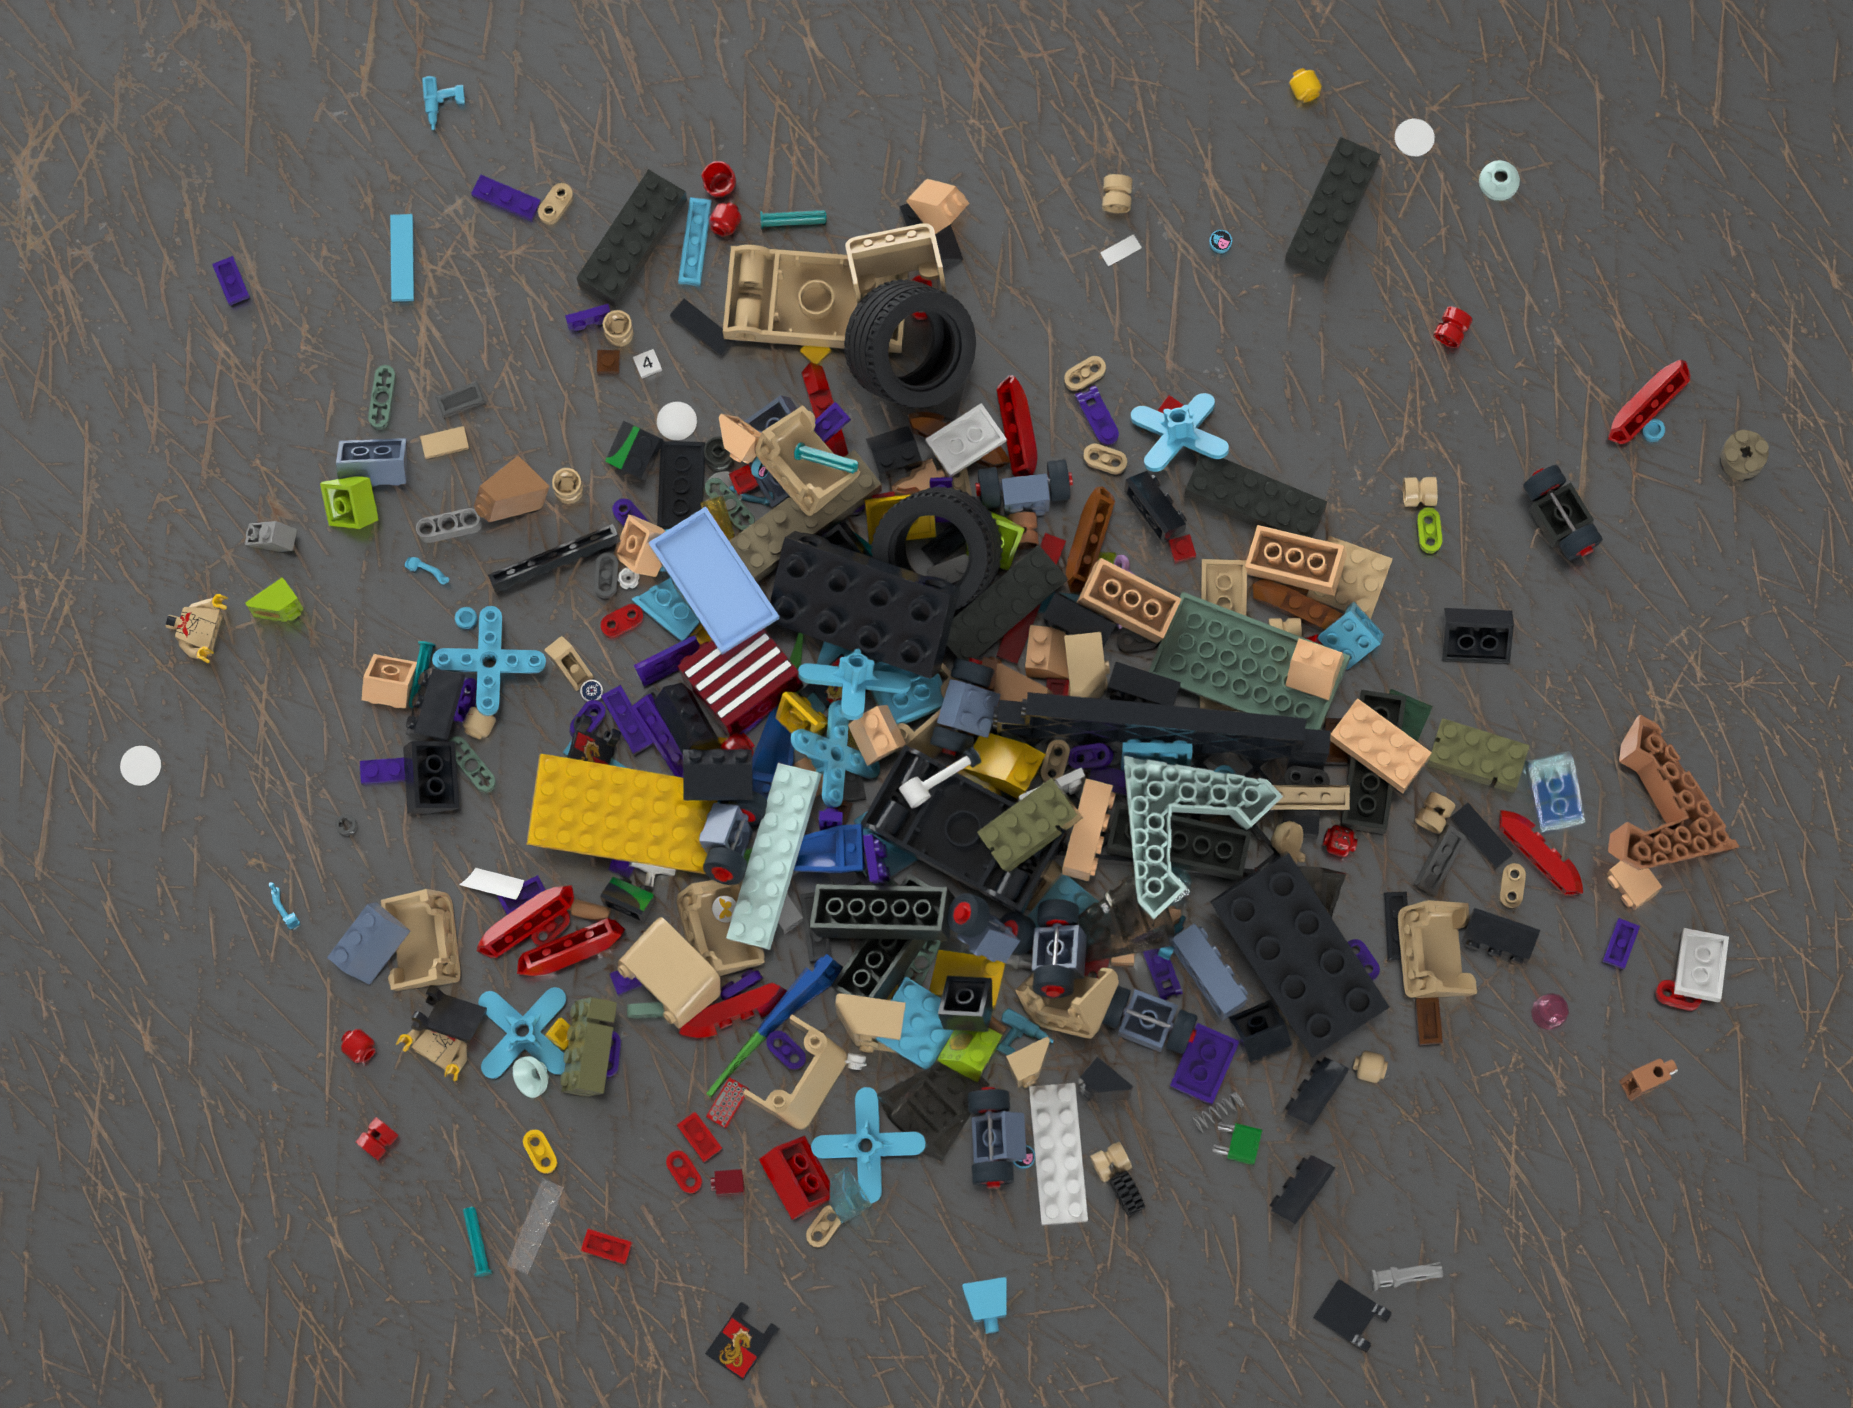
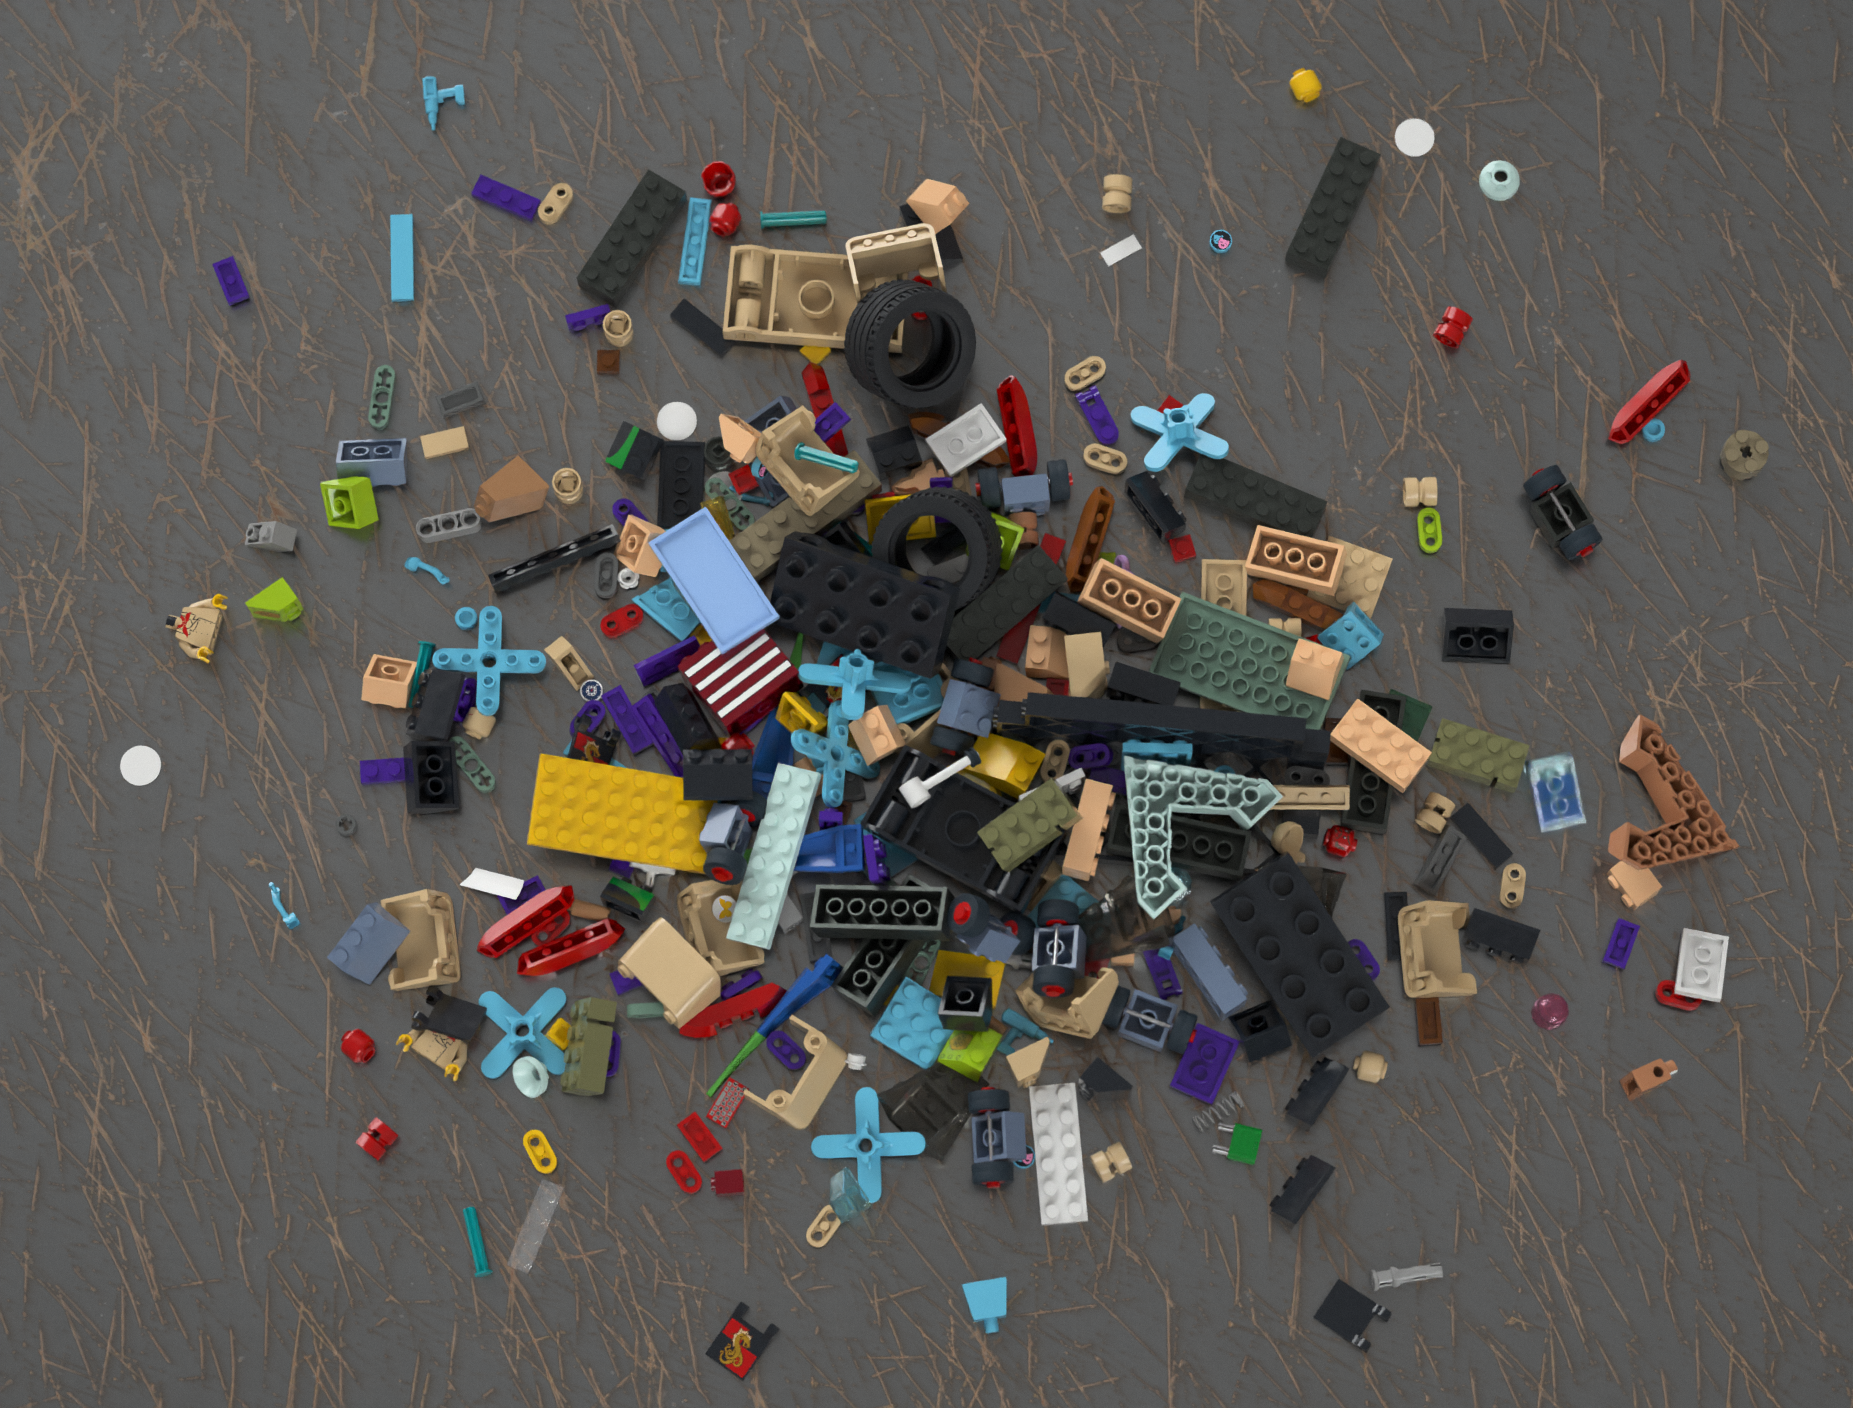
red plate [581,1229,632,1265] -> none
white tile [633,349,662,379] -> none
red slope [759,1136,838,1220] -> none
tan windscreen [835,994,906,1053] -> none
black tyre [1110,1171,1146,1216] -> none
red brick [1499,810,1583,895] -> none

